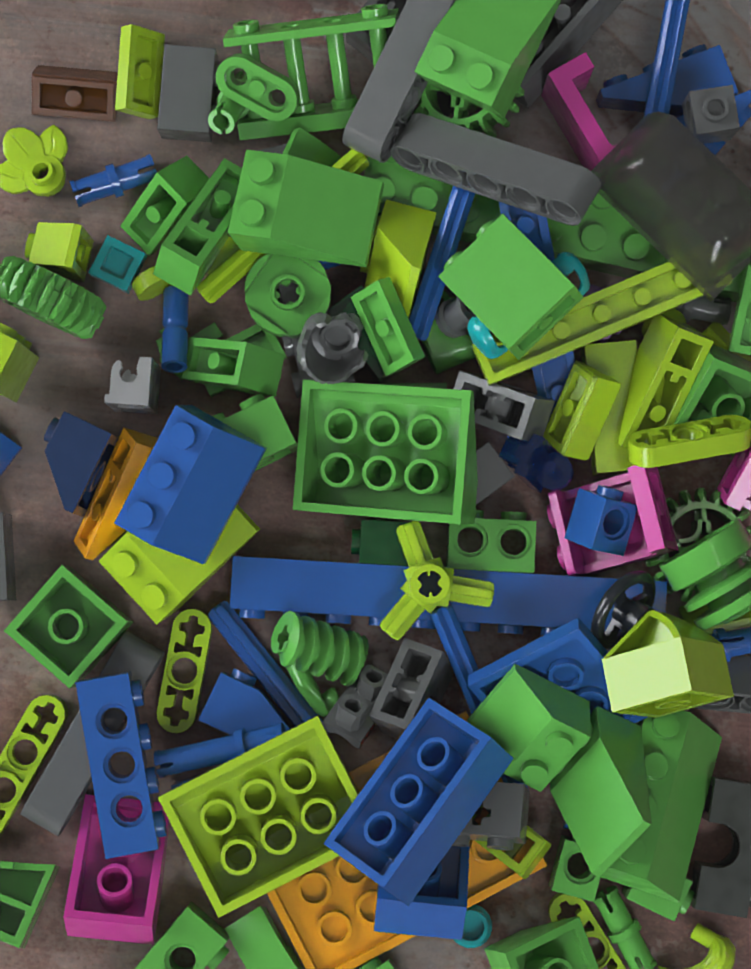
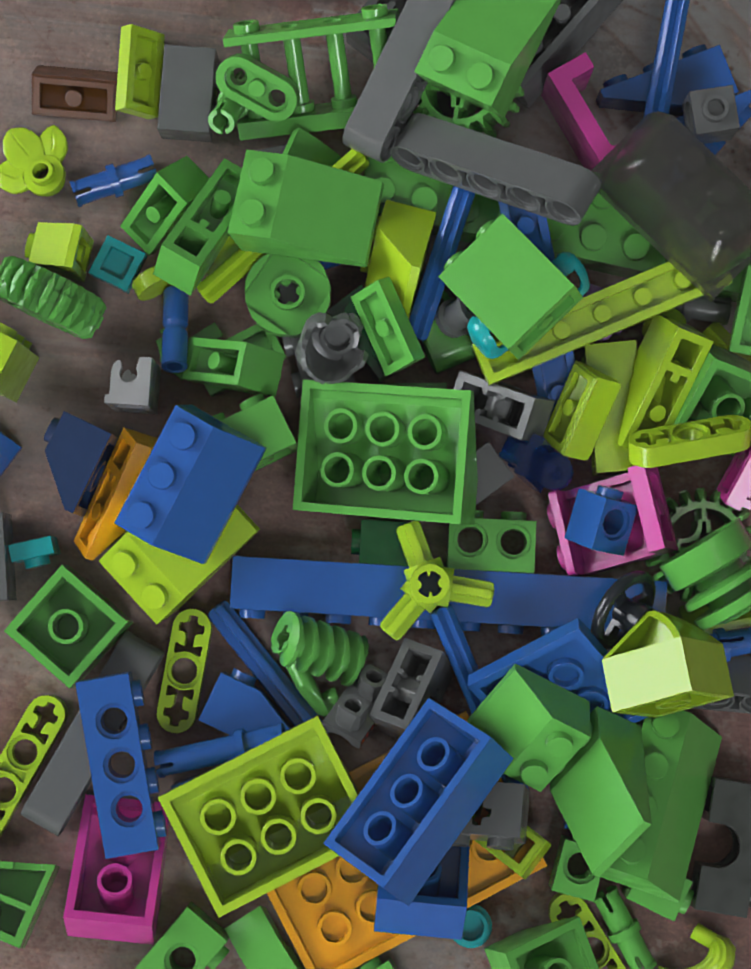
none -> teal plate [8,536,61,569]

